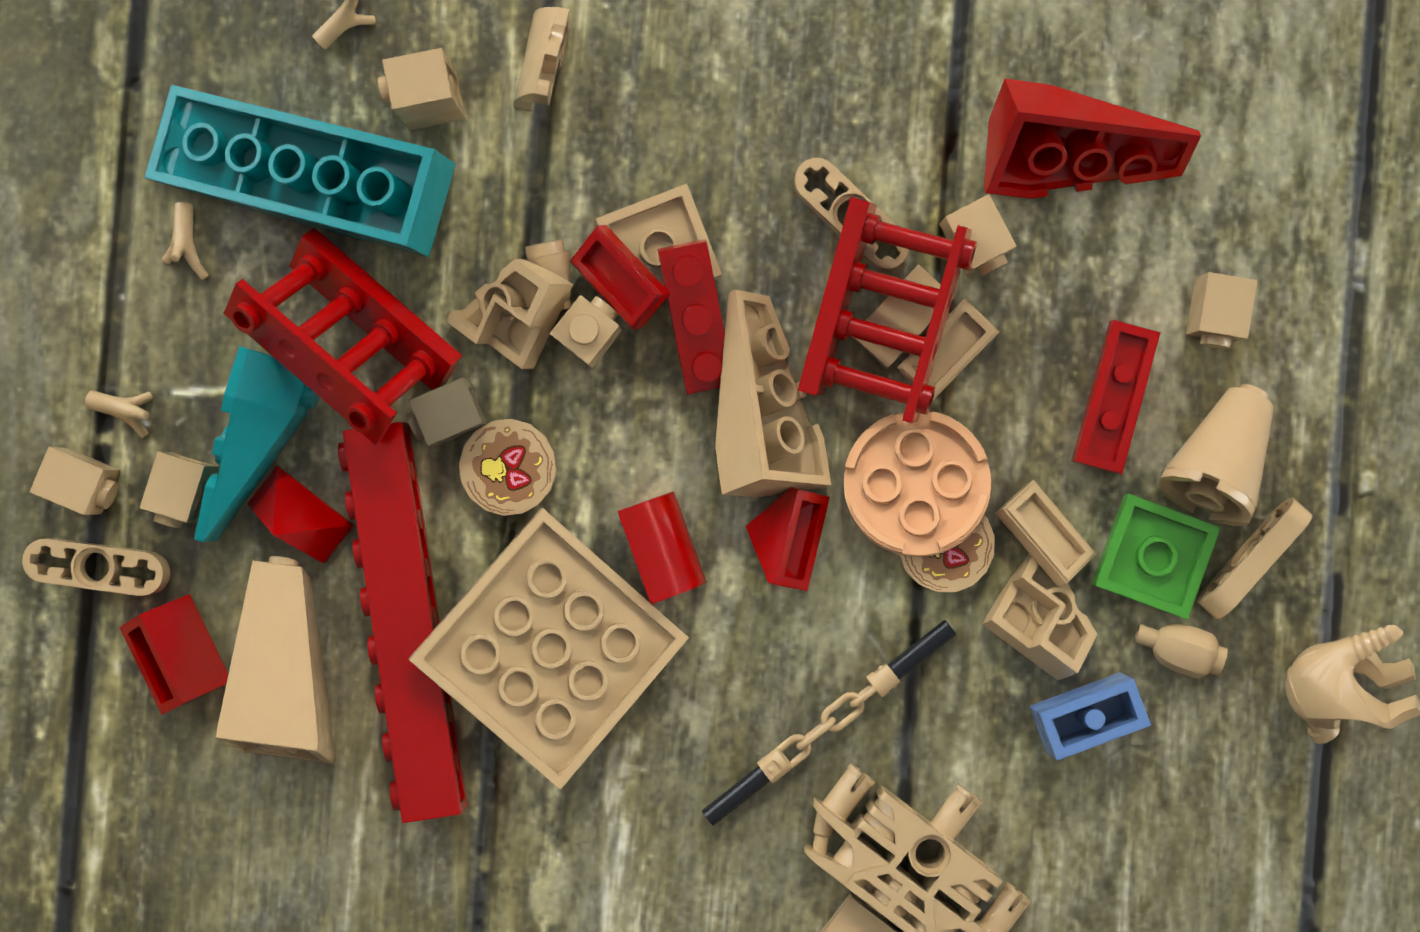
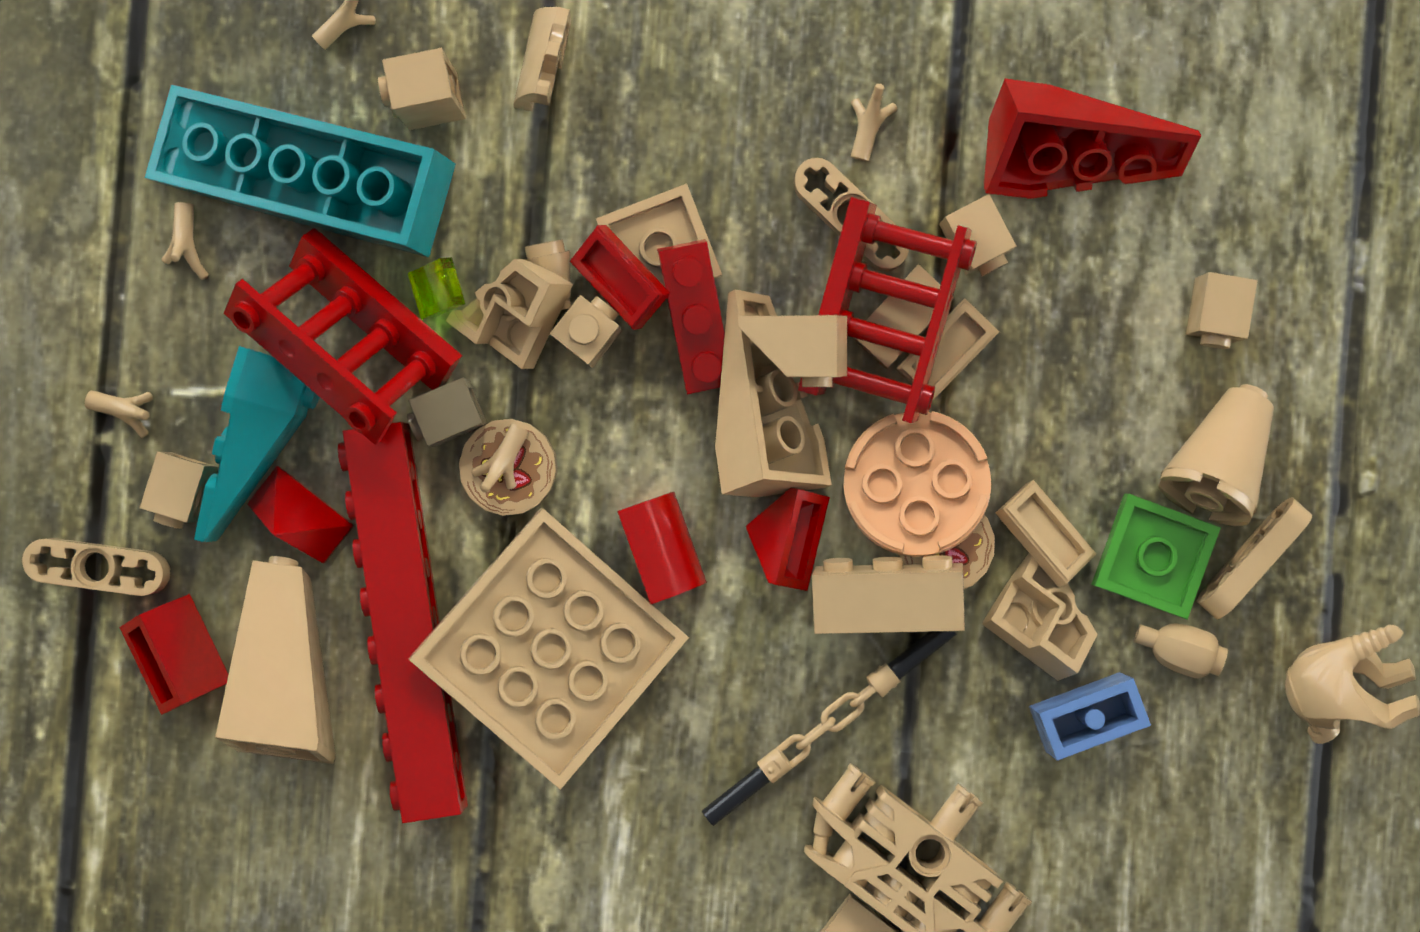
tan brick [30,447,120,515] -> none
red plate [1071,320,1161,474] -> none
none -> clear neon green tile [408,257,466,320]
none -> tan bar [472,423,529,493]
none -> tan slope [738,315,847,387]
none -> tan brick [812,555,965,634]
none -> tan bar [850,83,897,162]

